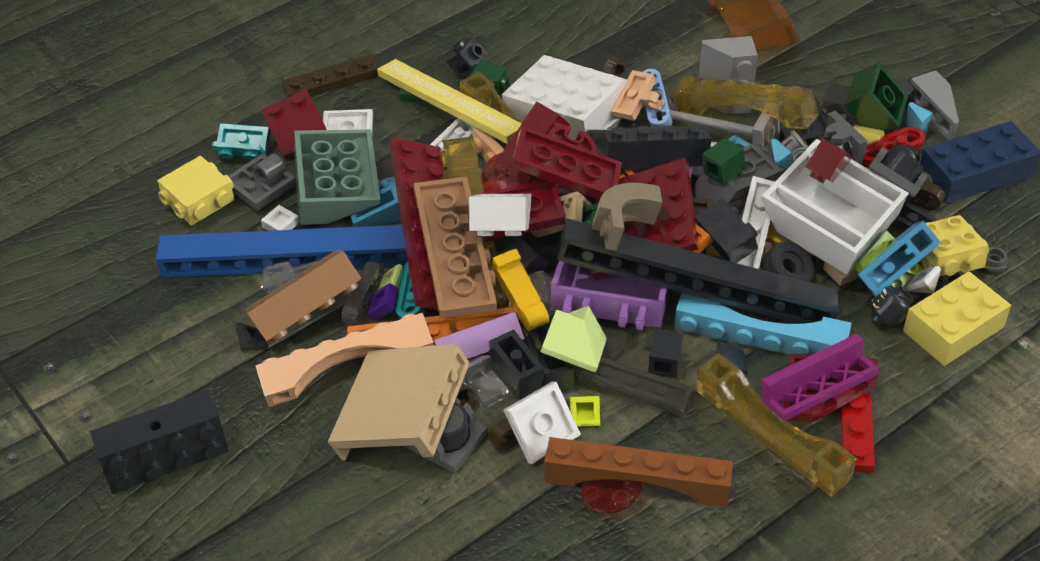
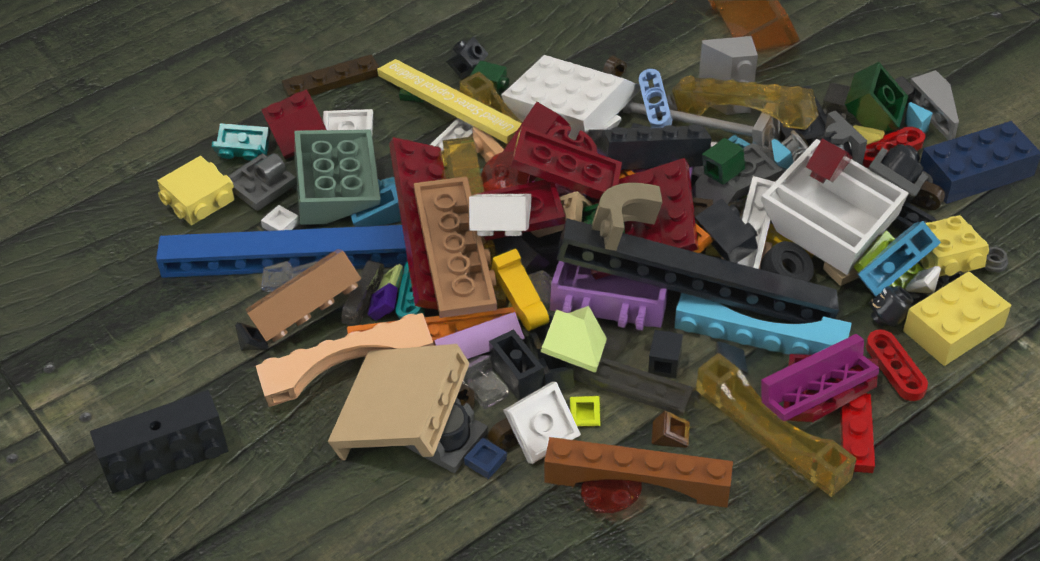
light nougat plate [611,70,664,121] -> none
none -> dark blue plate [464,438,507,479]
none -> reddish brown slope [652,411,690,448]
none -> red plate [866,330,928,401]

